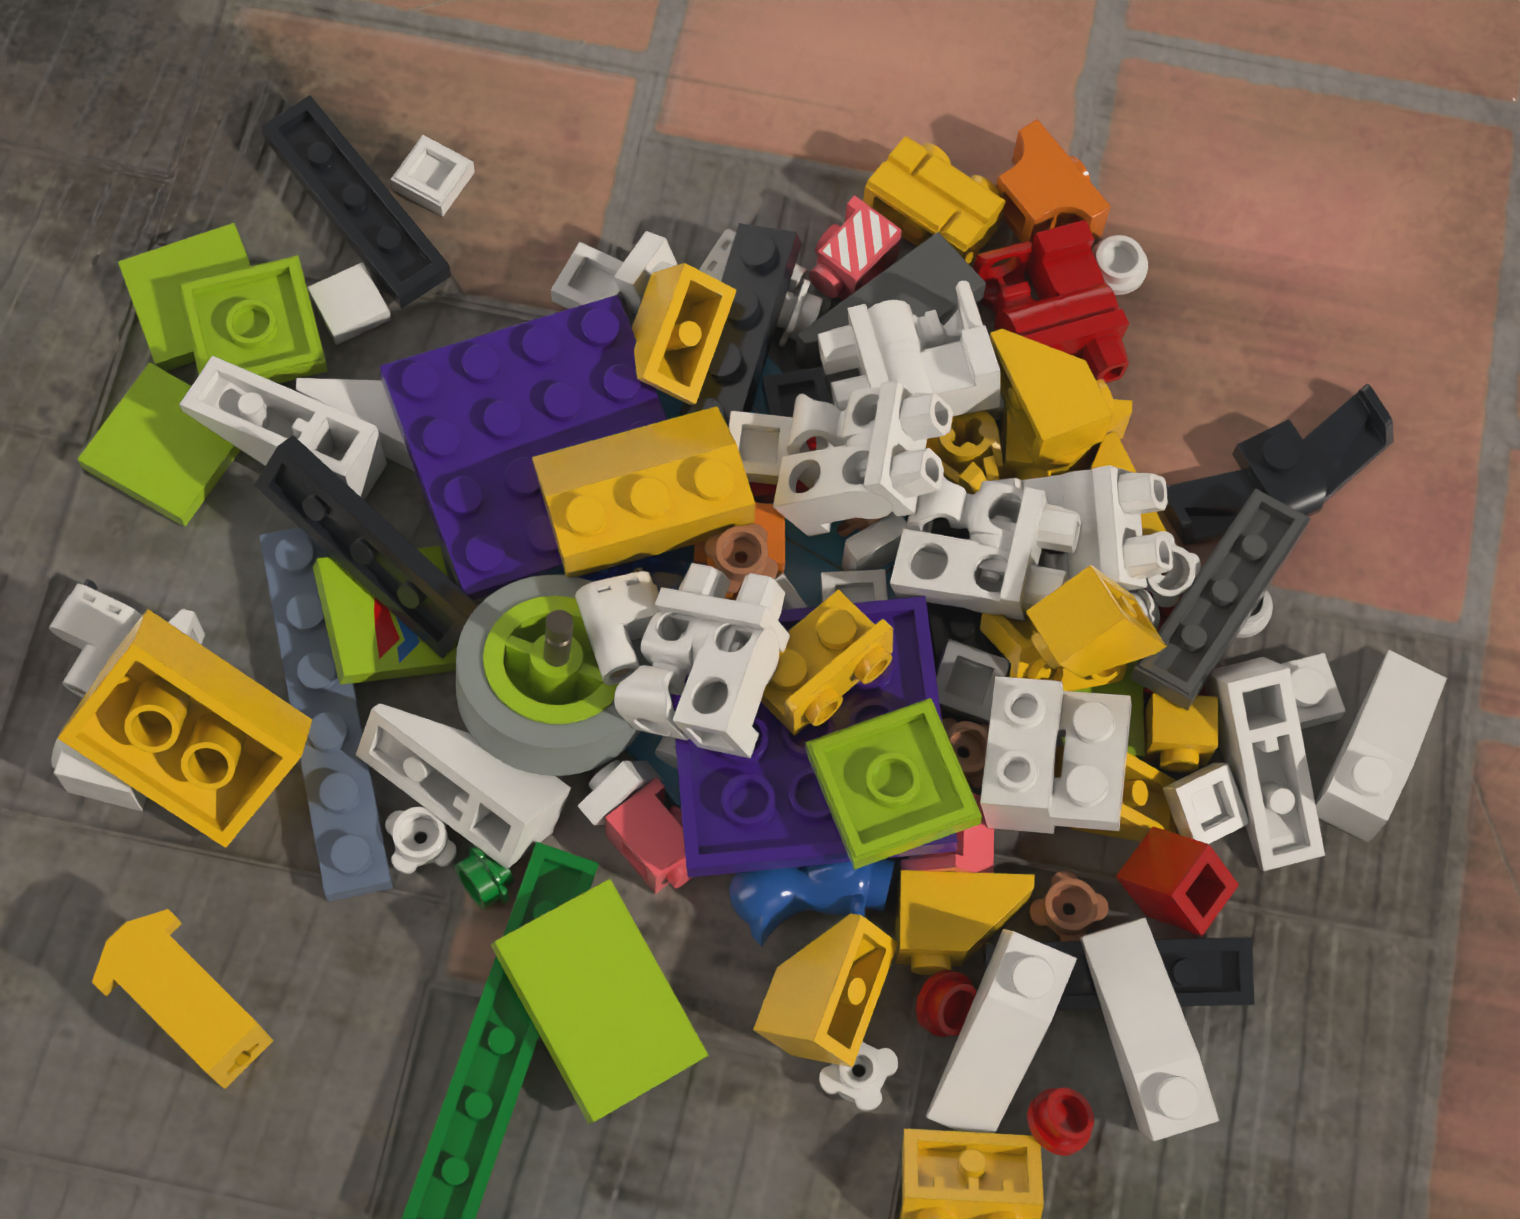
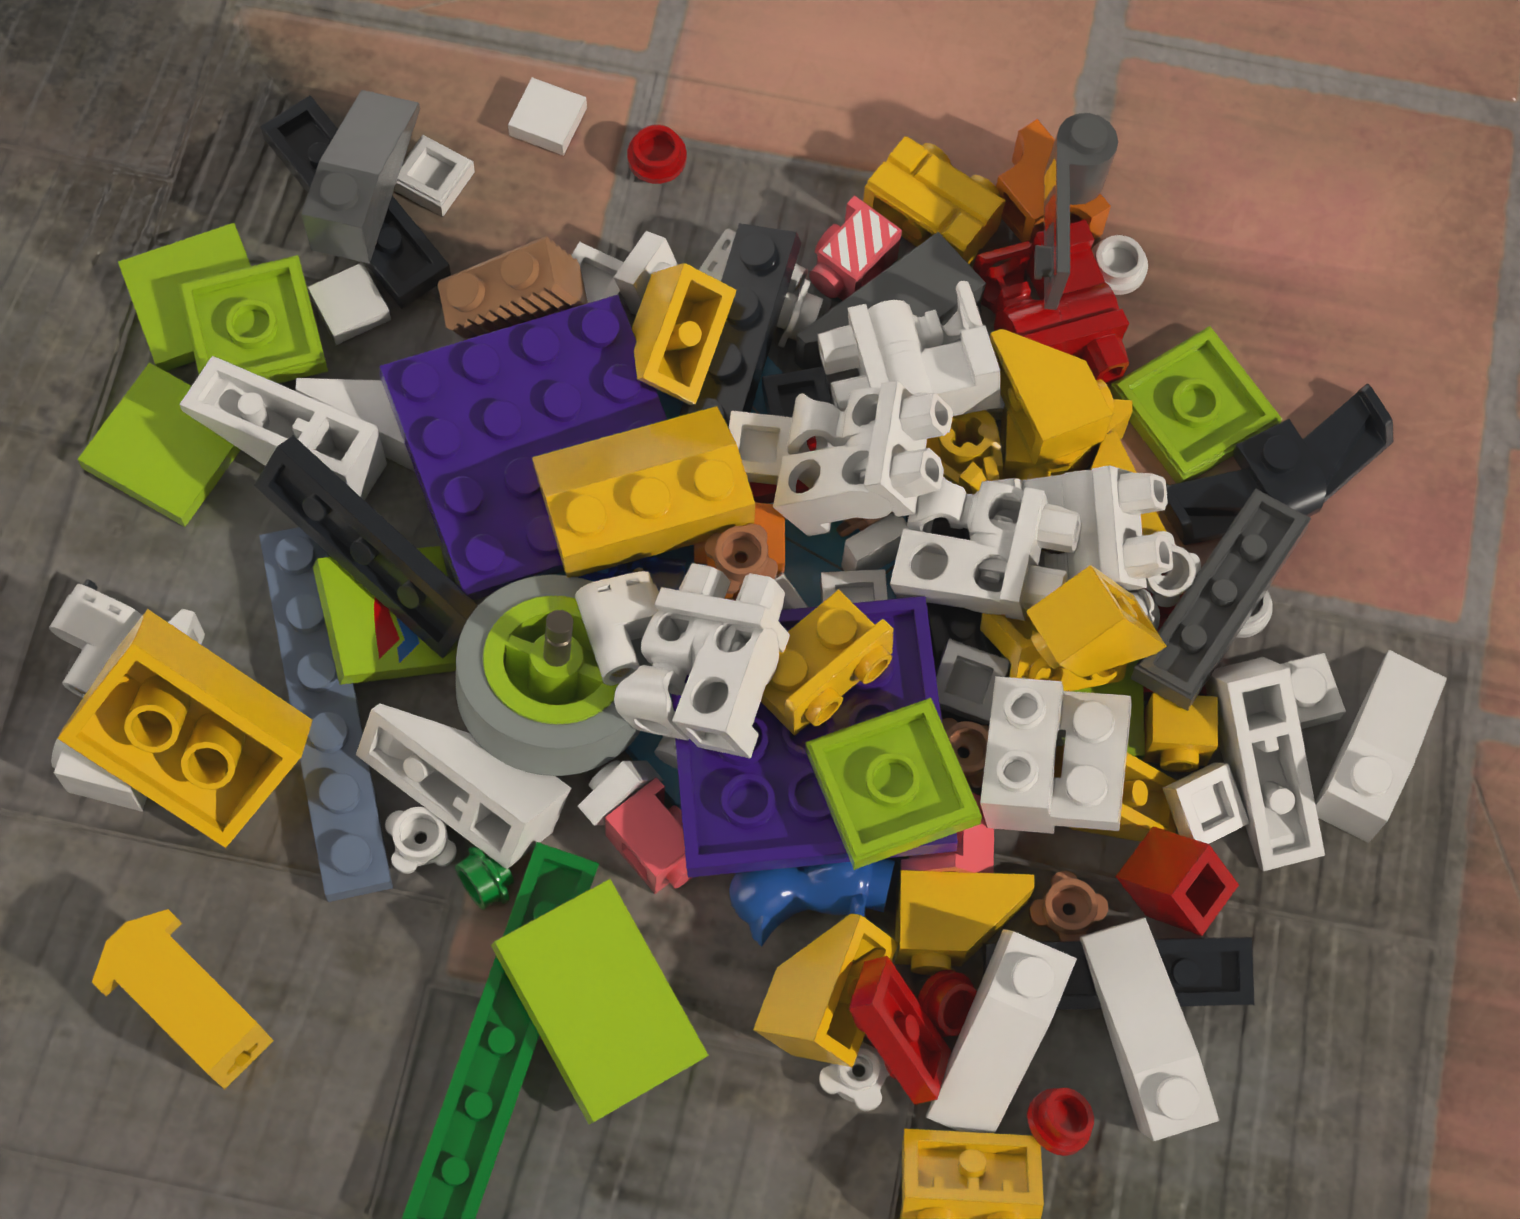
none -> dark grey slope [301,90,420,264]
none -> medium nougat brick [438,236,588,340]
none -> white tile [508,77,587,156]
none -> red plate [627,125,687,184]
none -> red plate [849,956,951,1105]
none -> dark grey door [1034,113,1118,310]
none -> lime tile [1110,326,1283,484]

